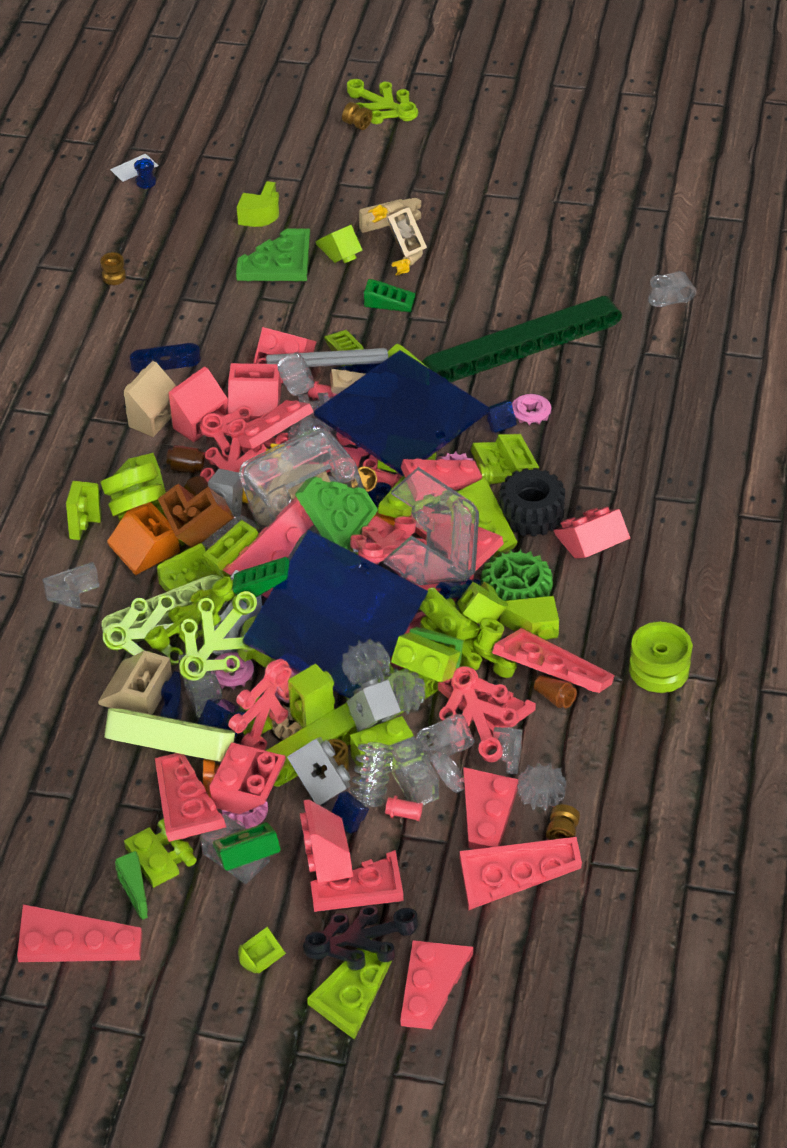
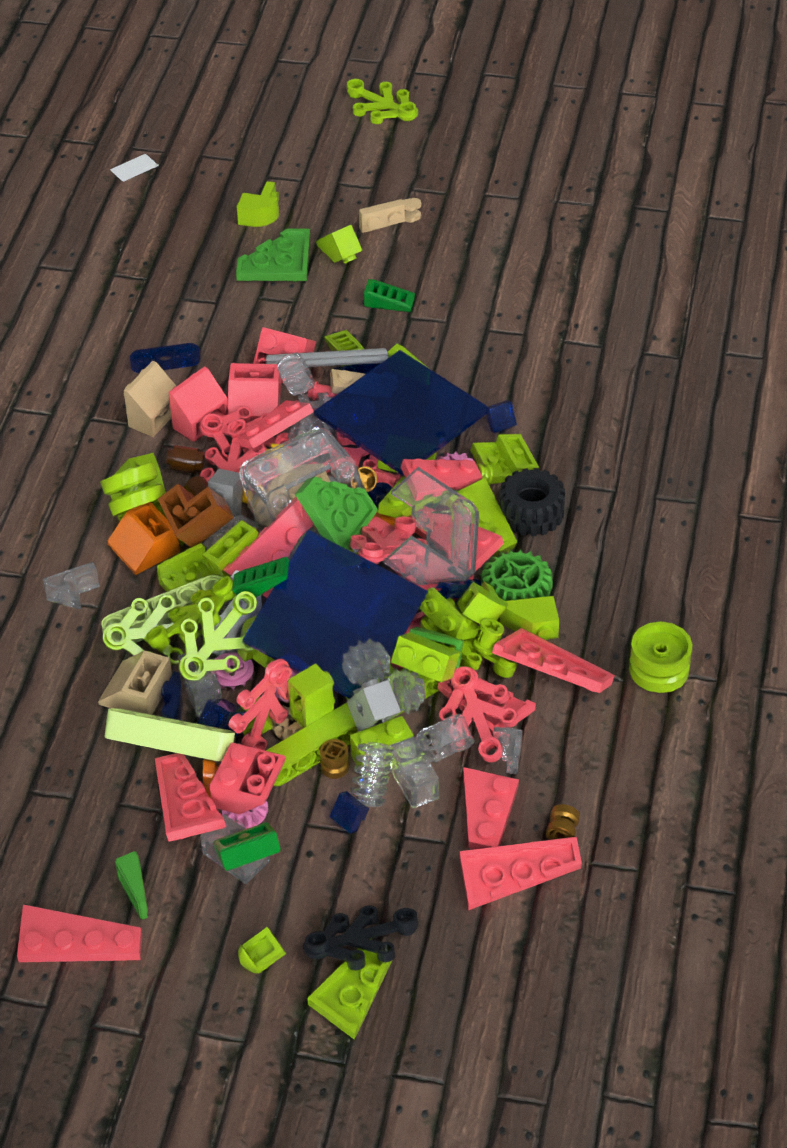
lime bracket [66,481,101,540] -> none
pearl gold wheel [100,252,126,285] -> none
lime plate [124,818,197,888] -> none
clear blue bush [134,158,156,189] -> none
light grey brick [287,737,351,805] -> none
coral slope [300,800,353,883] -> none
coral wing [310,850,404,912] -> none
pearl gold wheel [342,102,372,130] -> none
tan torso [368,201,427,276] -> none
coral pin [385,795,423,821] -> none
coral wing [401,940,473,1029] -> none
dark green beam [422,296,622,387] -> none
clear gear [432,751,465,793] -> none
bright pink gear [511,394,551,426] -> none
clear gear [517,761,566,811] -> none
dark orange cone [534,675,577,708] -> none
coral slope [553,506,630,558] -> none
clear piece [648,271,696,307] -> none

